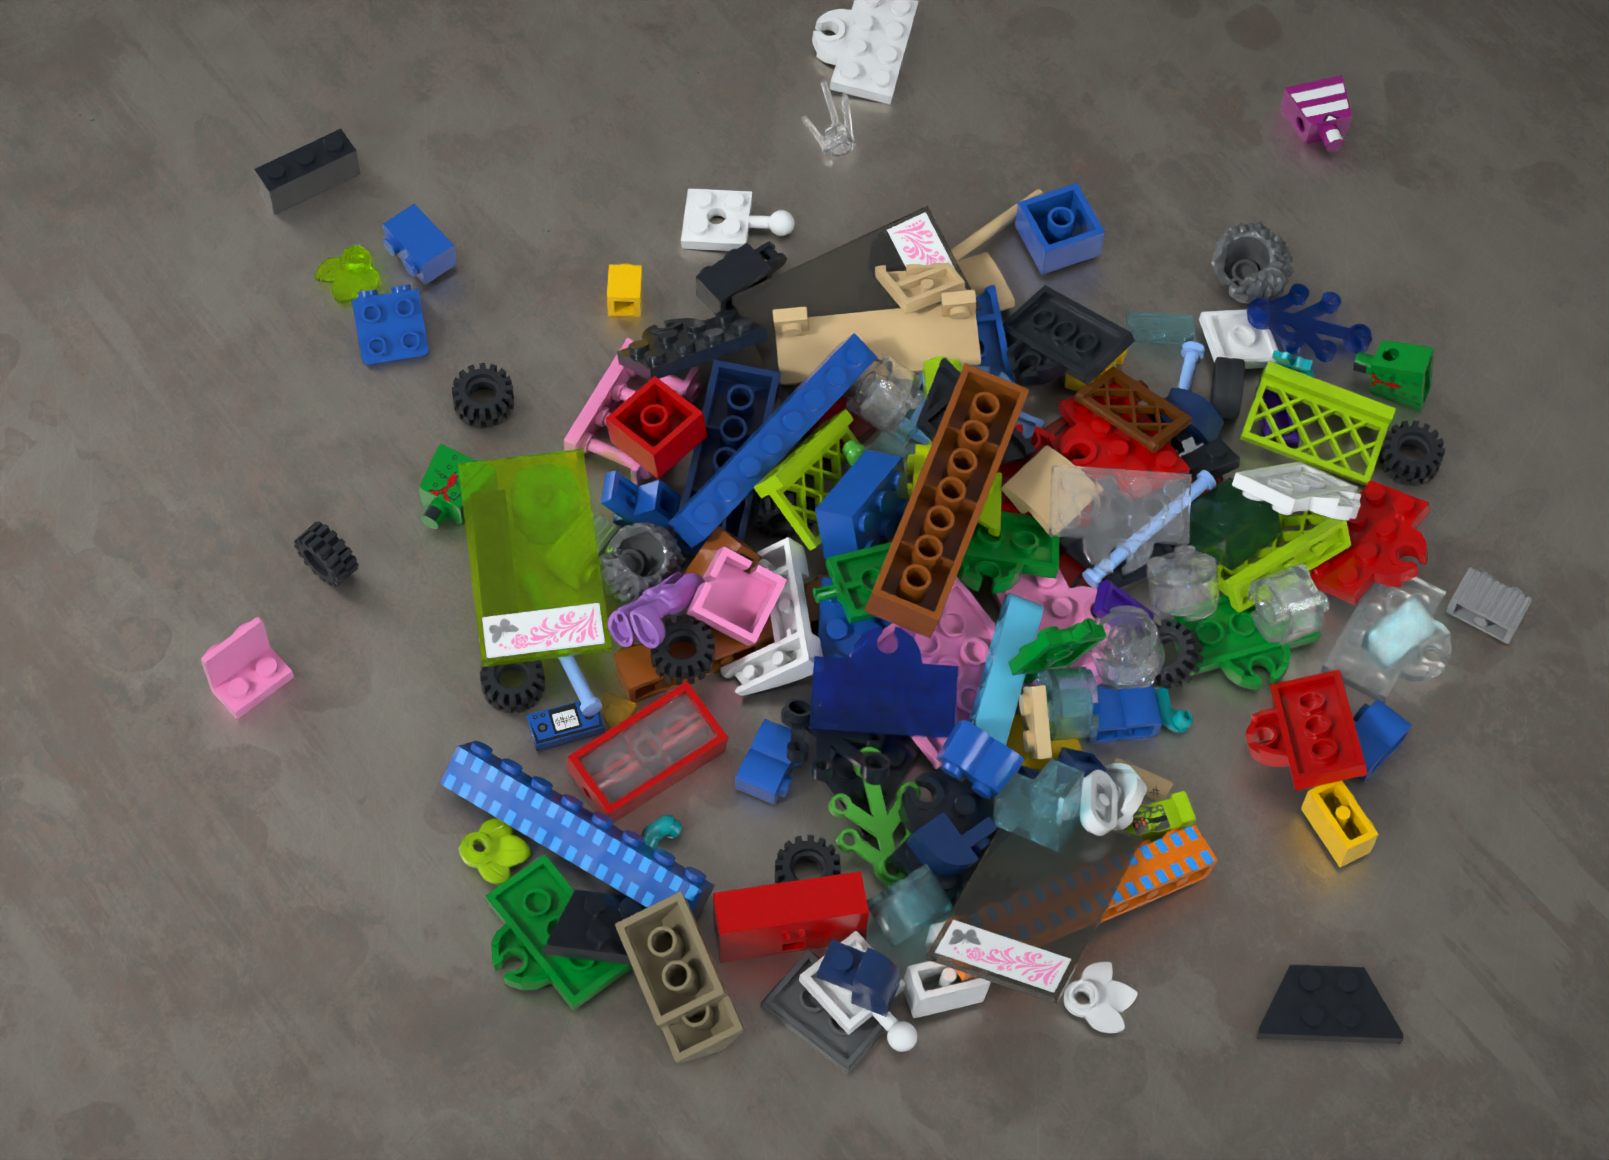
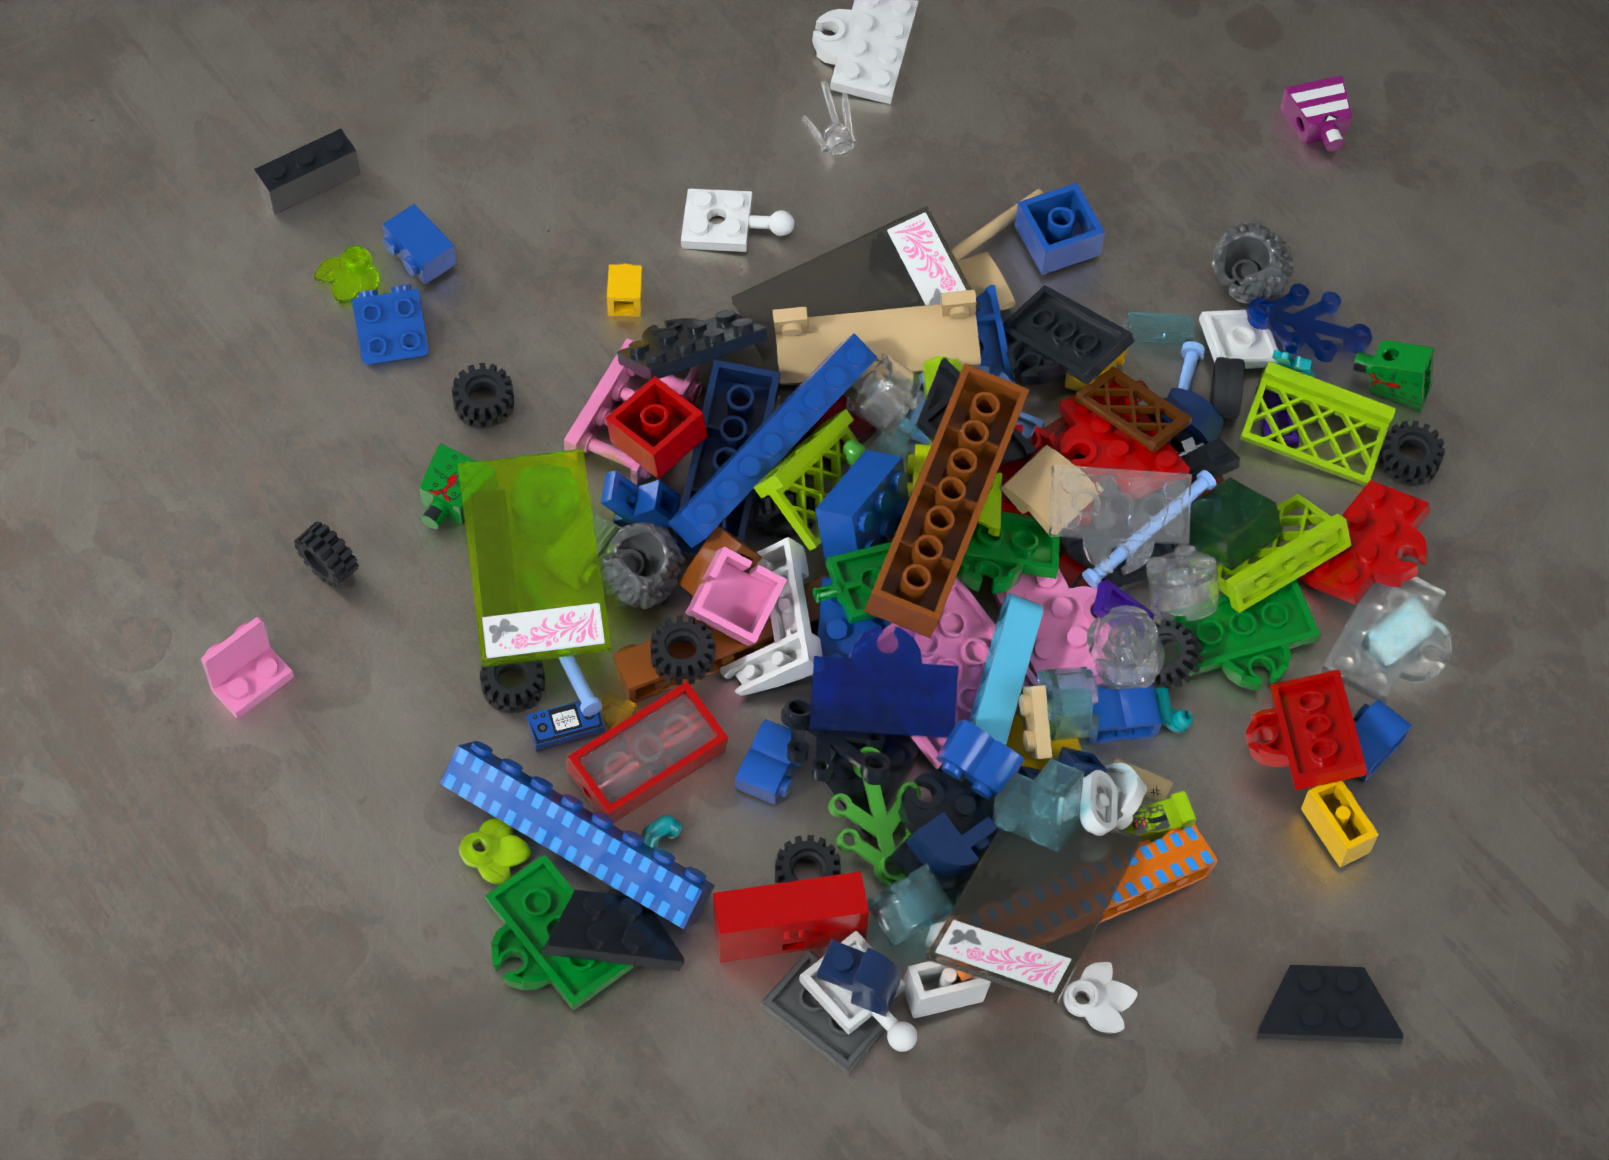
medium lavender piece [608,573,705,648] -> none
dark tan slope [615,891,745,1063] -> none
black brick [696,241,787,314] -> none
tan wing [875,263,965,314] -> none
green plate [1008,618,1107,684] -> none
white plate [1232,461,1362,520] -> none
clear brick [1248,564,1329,646] -> none
light grey brick [1446,568,1532,645] -> none

